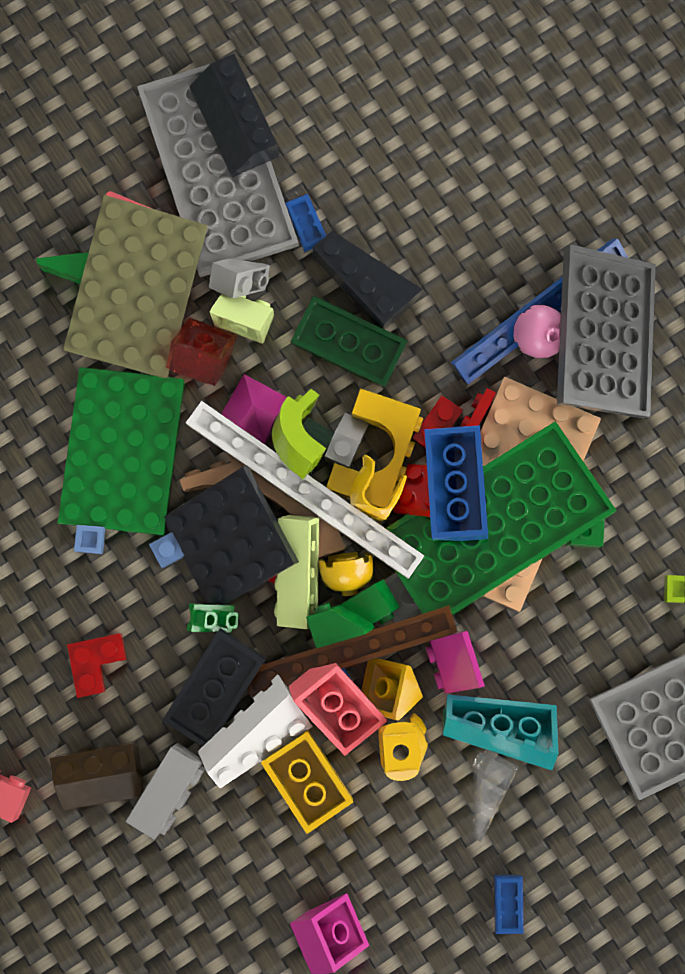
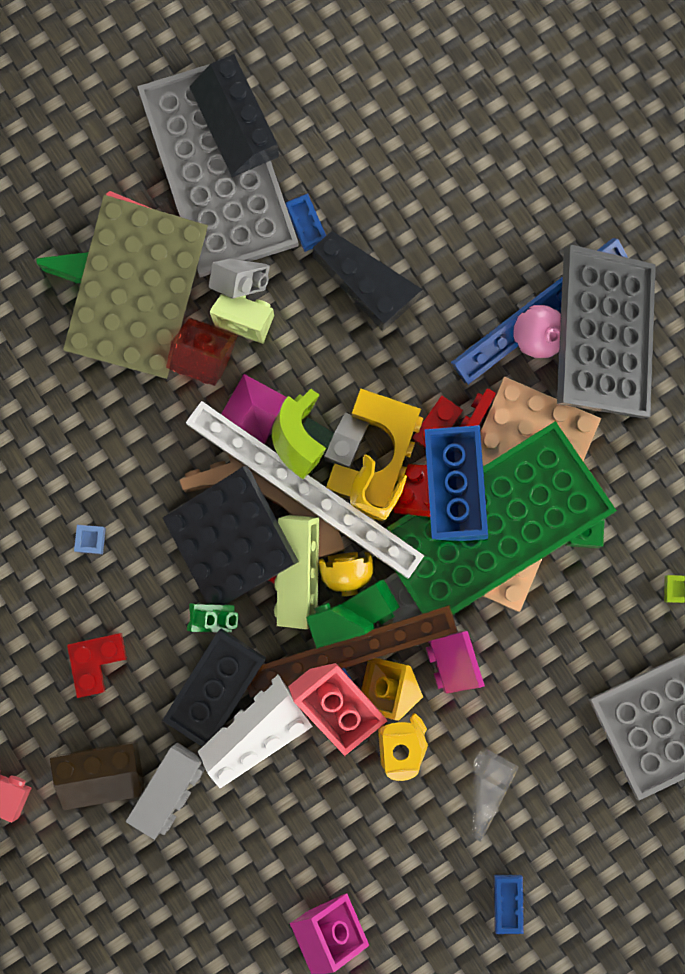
green plate [58,367,185,536] -> none
medium blue plate [149,532,184,568] -> none
yellow brick [261,730,353,834] -> none
dark green plate [290,296,408,389] -> none
teal wedge [443,694,559,770] -> none

